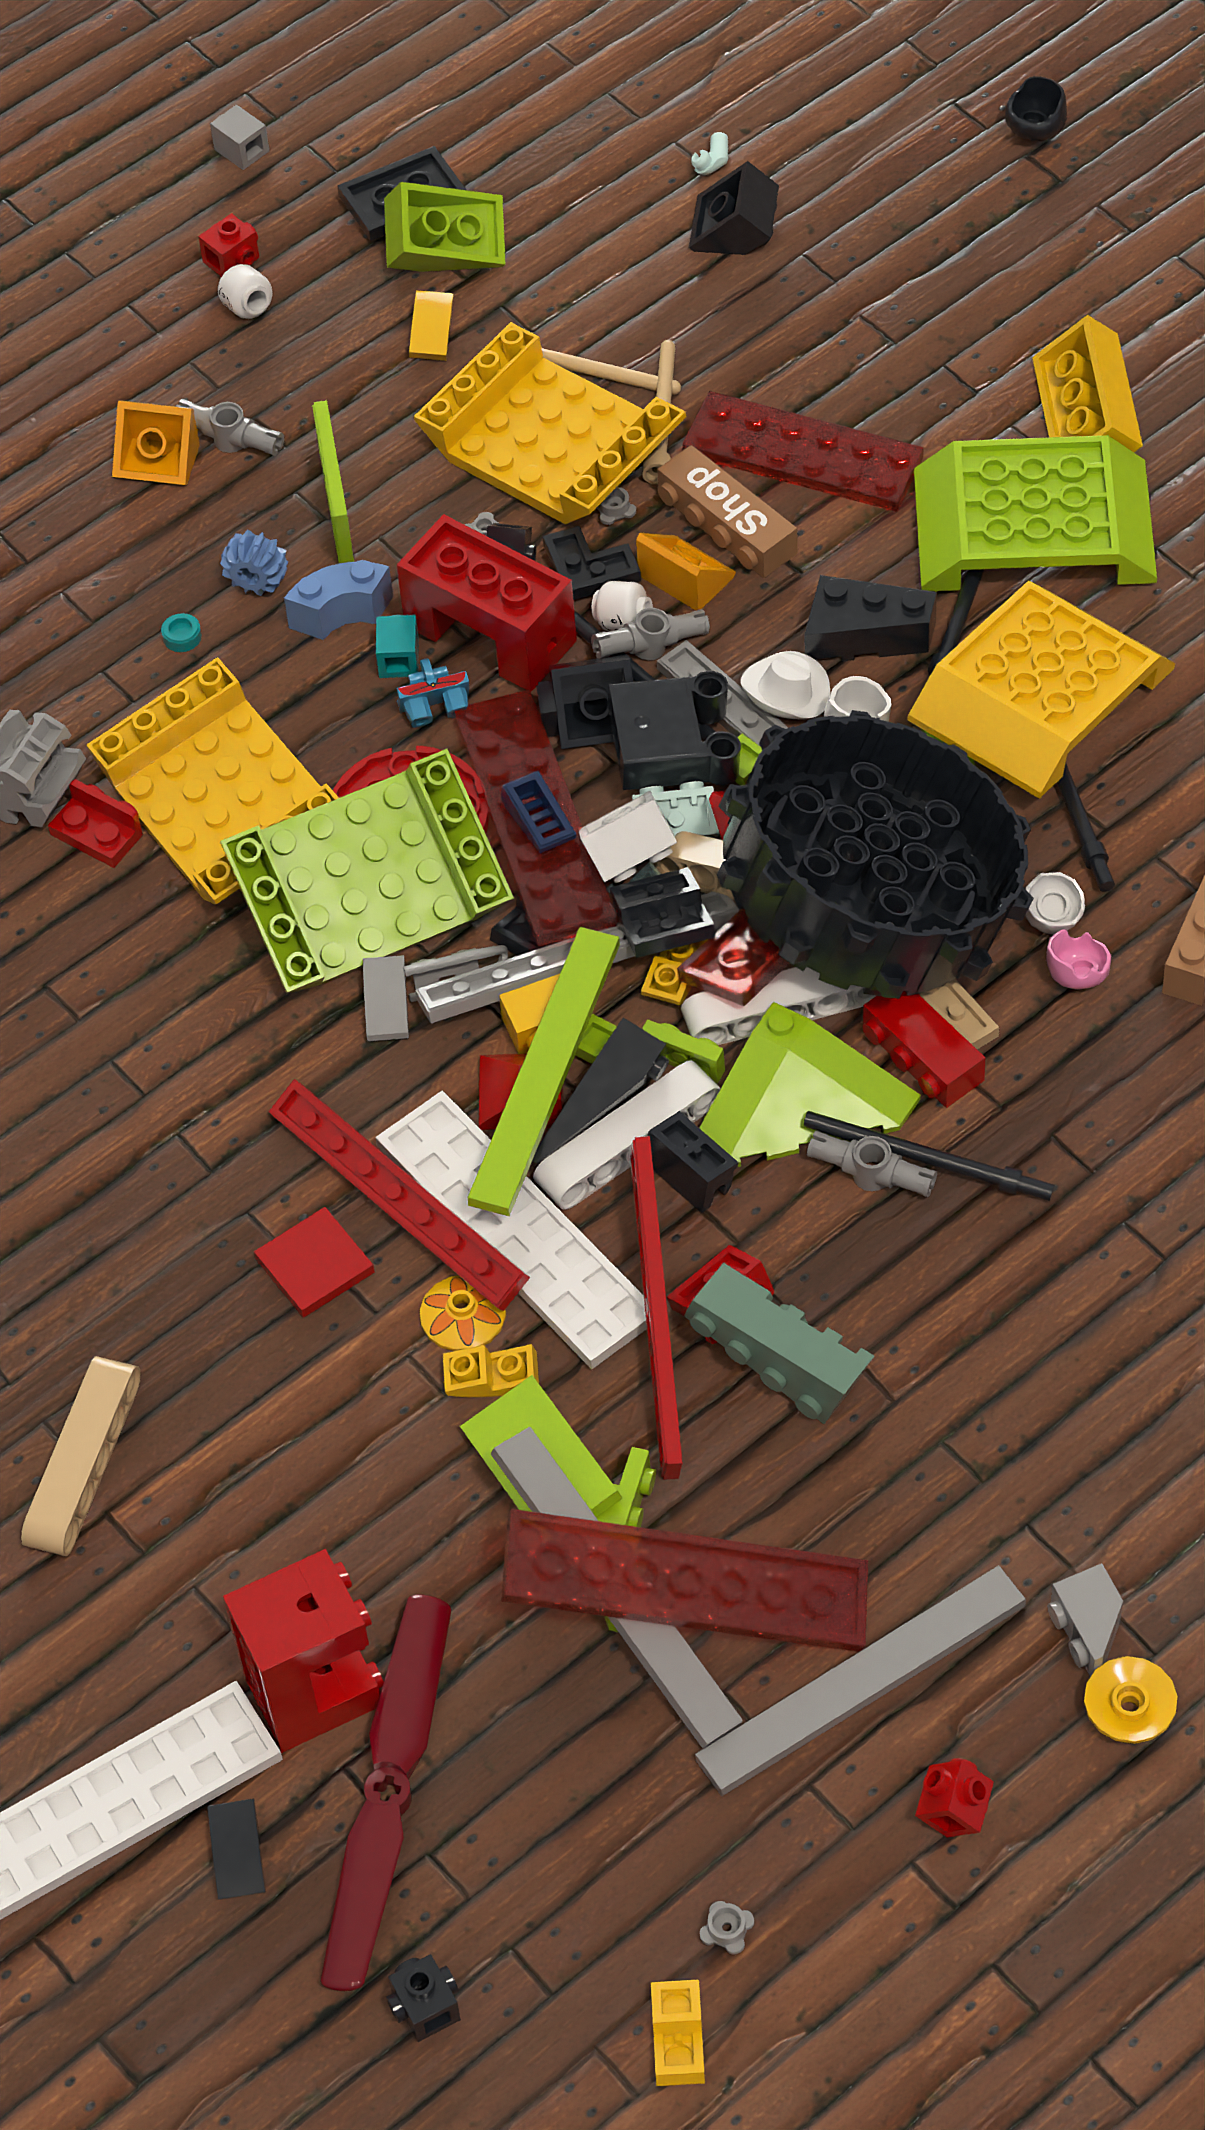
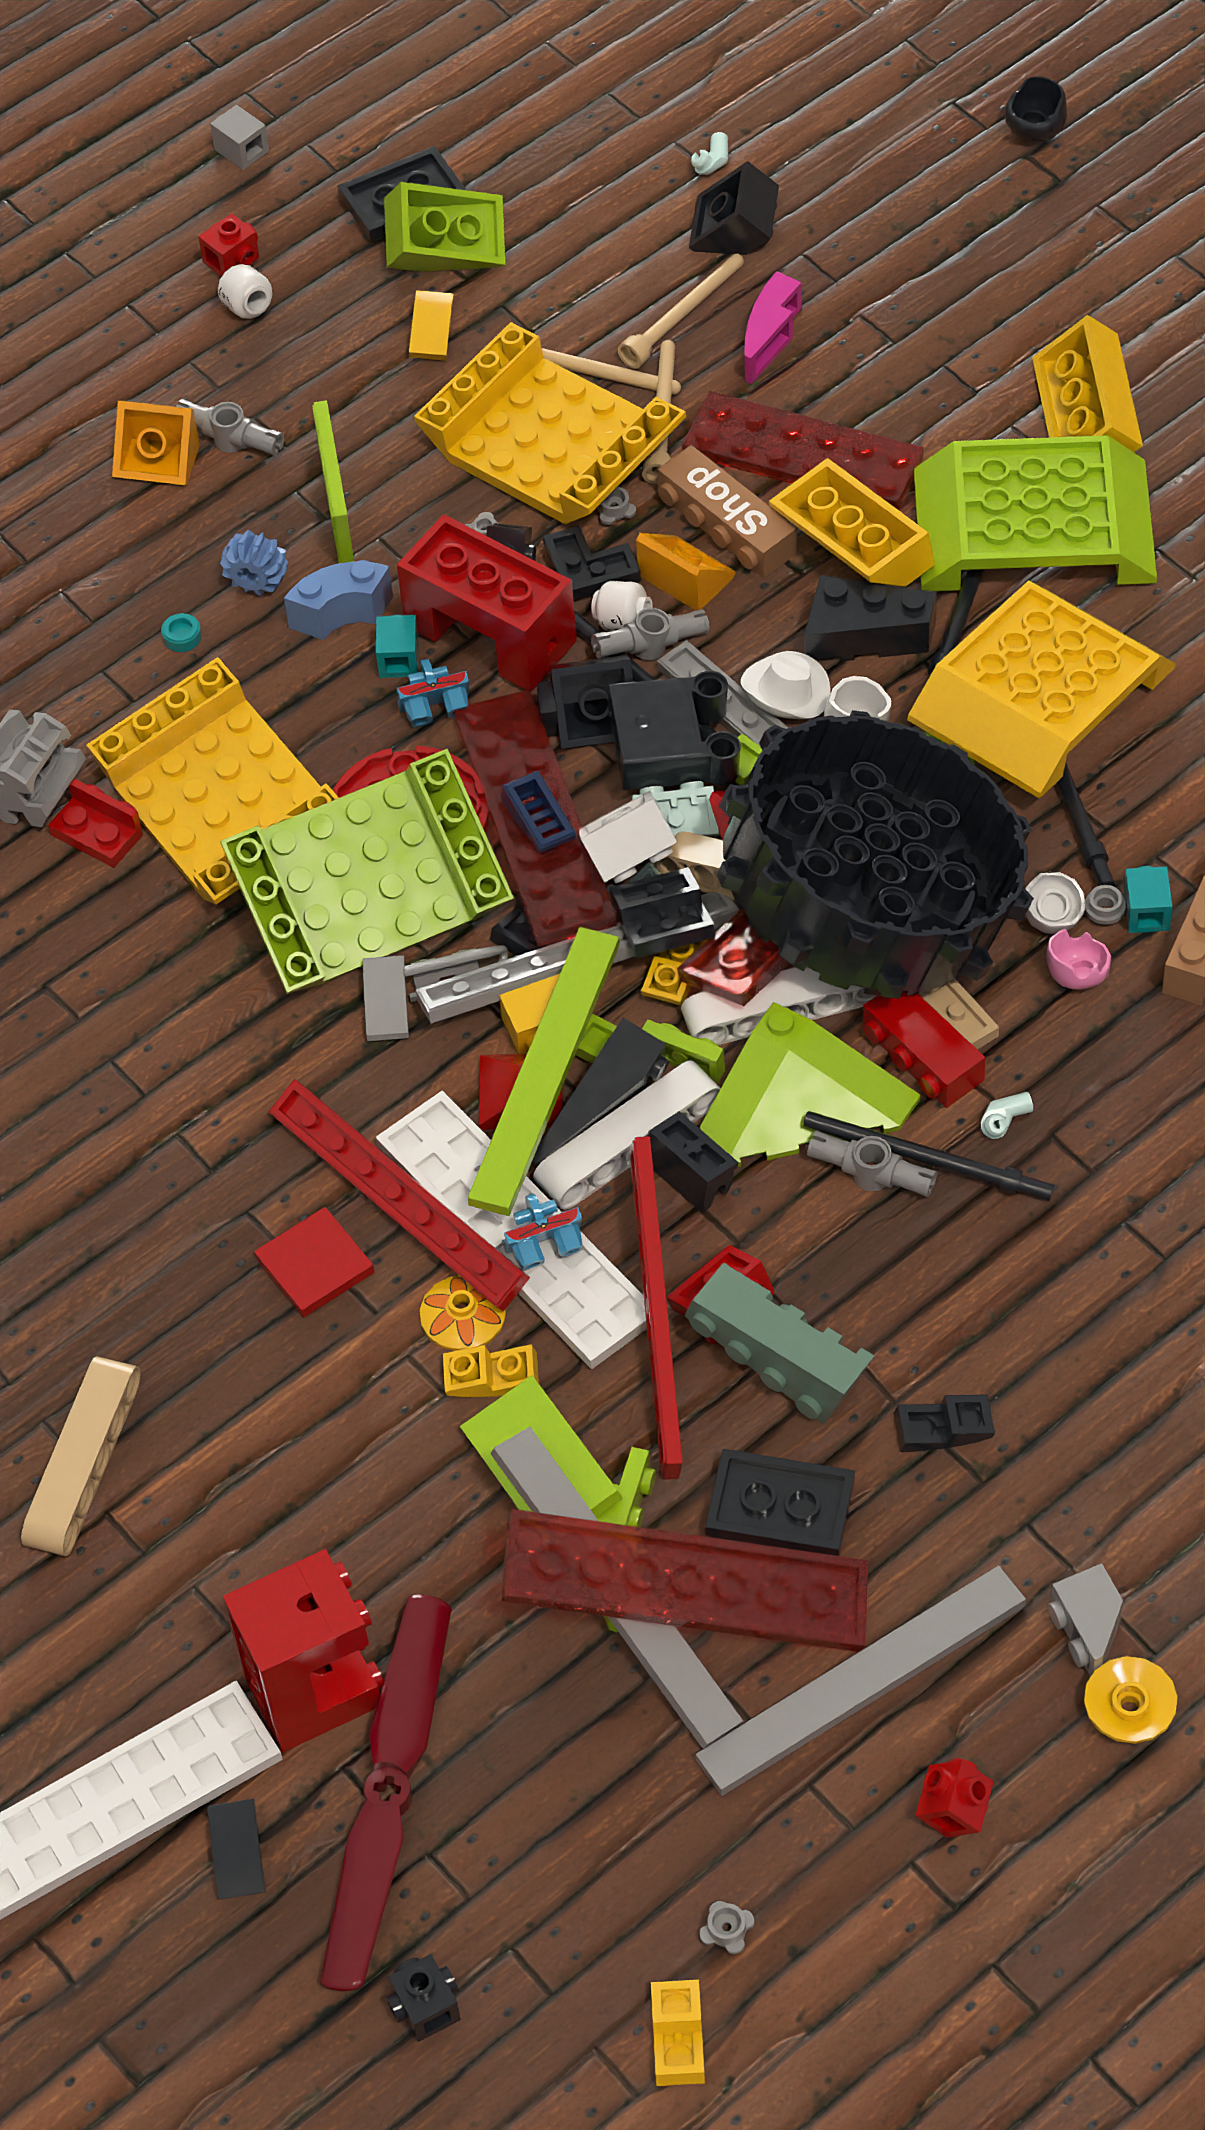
none -> dark azure hips [502,1193,583,1271]
none -> tan piece [618,254,744,369]
none -> black plate [705,1449,855,1558]
none -> dark pink slope [745,271,802,384]
none -> yellow slope [769,458,935,587]
none -> black slope [893,1394,995,1452]
none -> light aqua arm [981,1092,1033,1139]
none -> light grey plate [1085,885,1126,925]
none -> teal brick [1124,866,1172,933]

